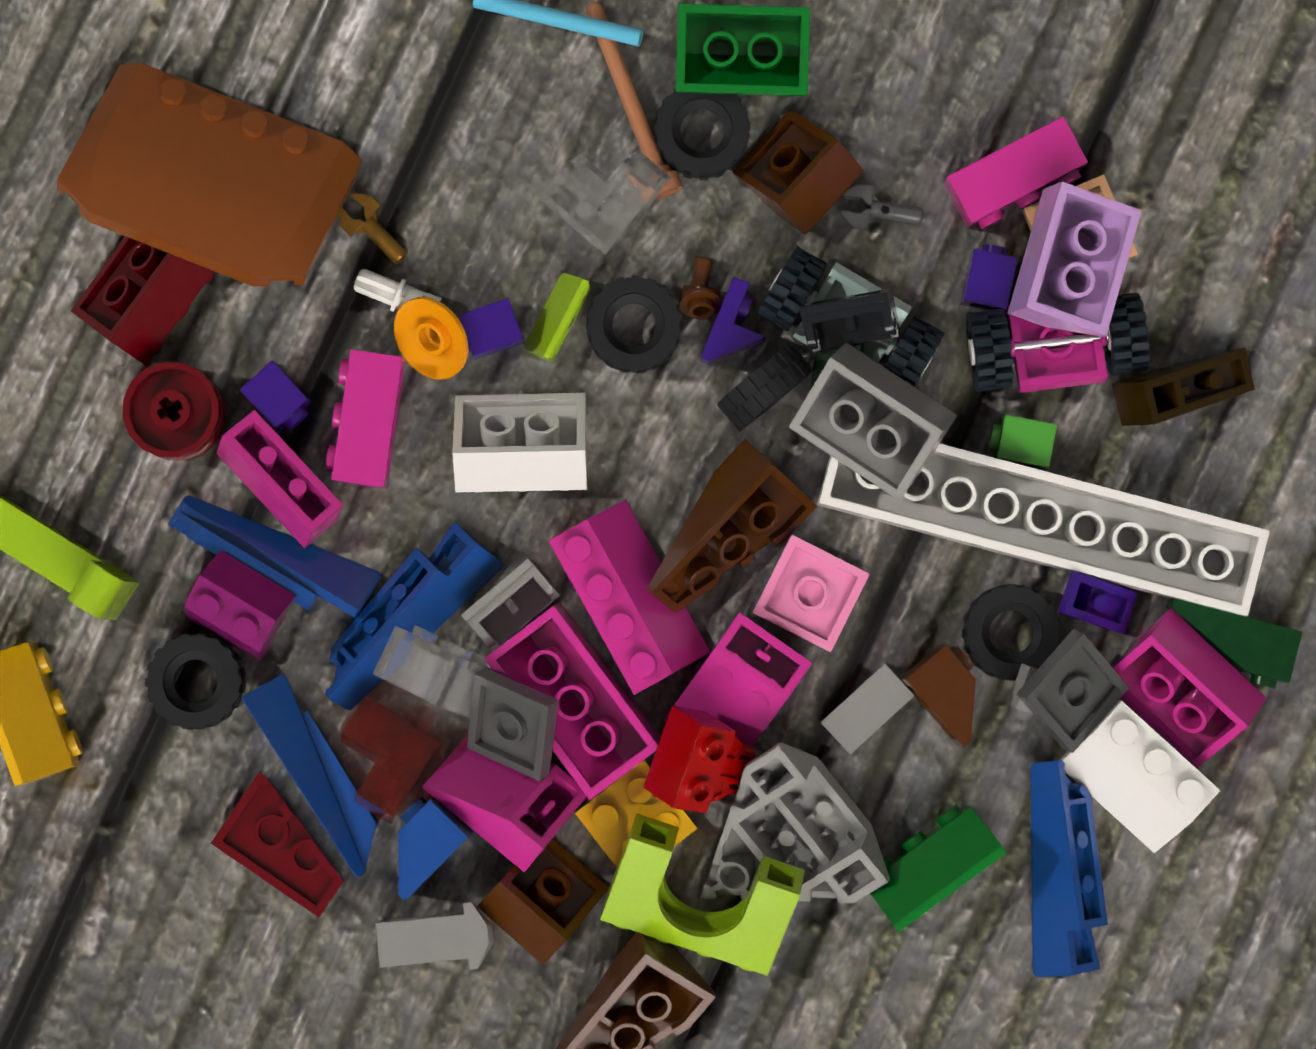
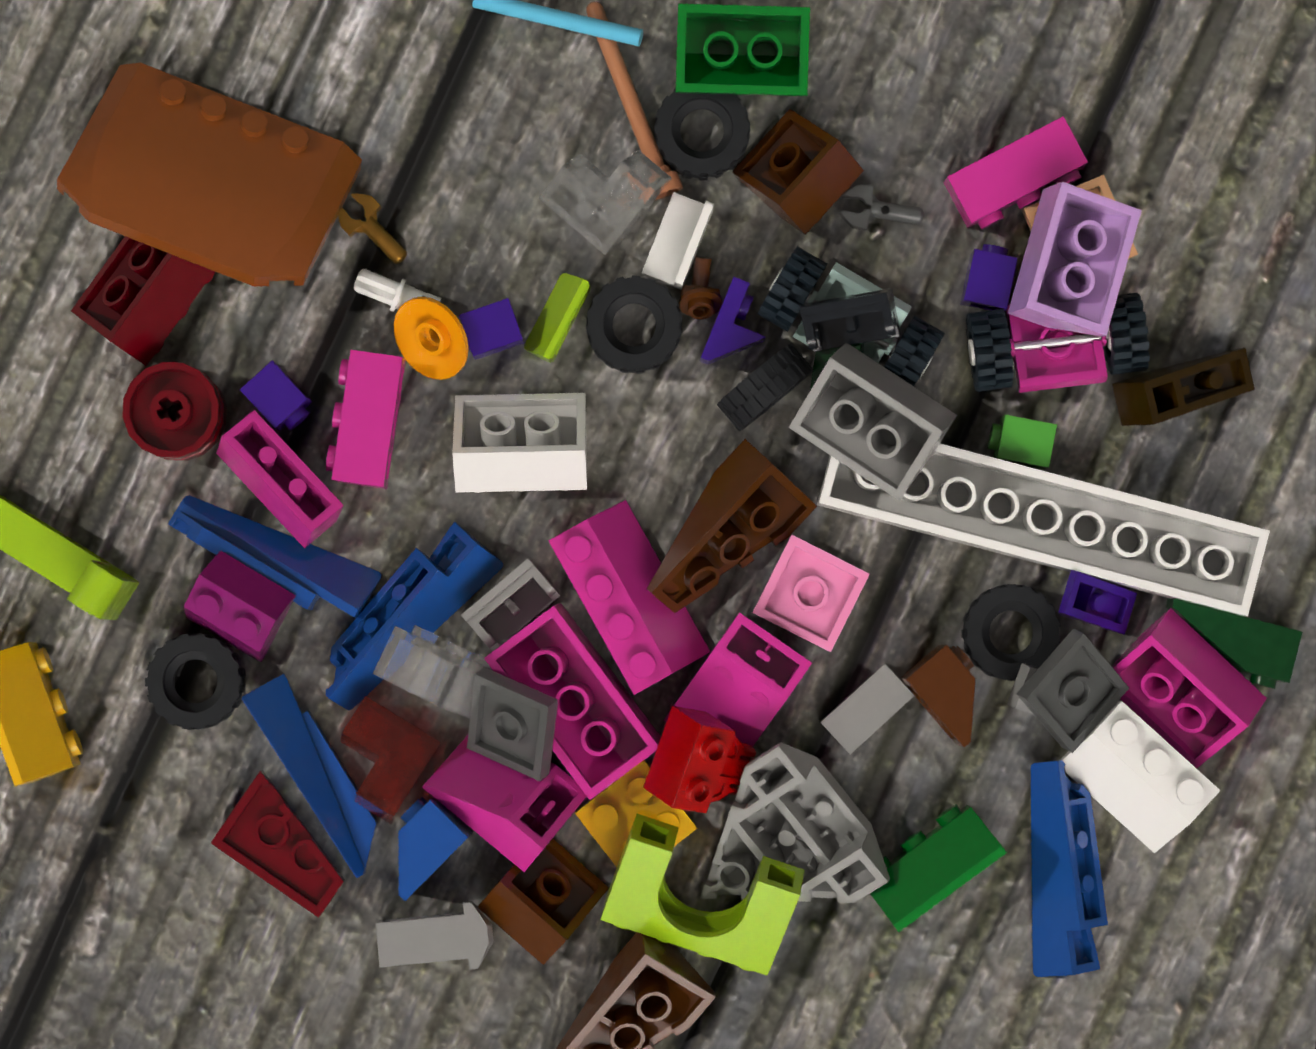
none -> white panel [642,192,714,290]

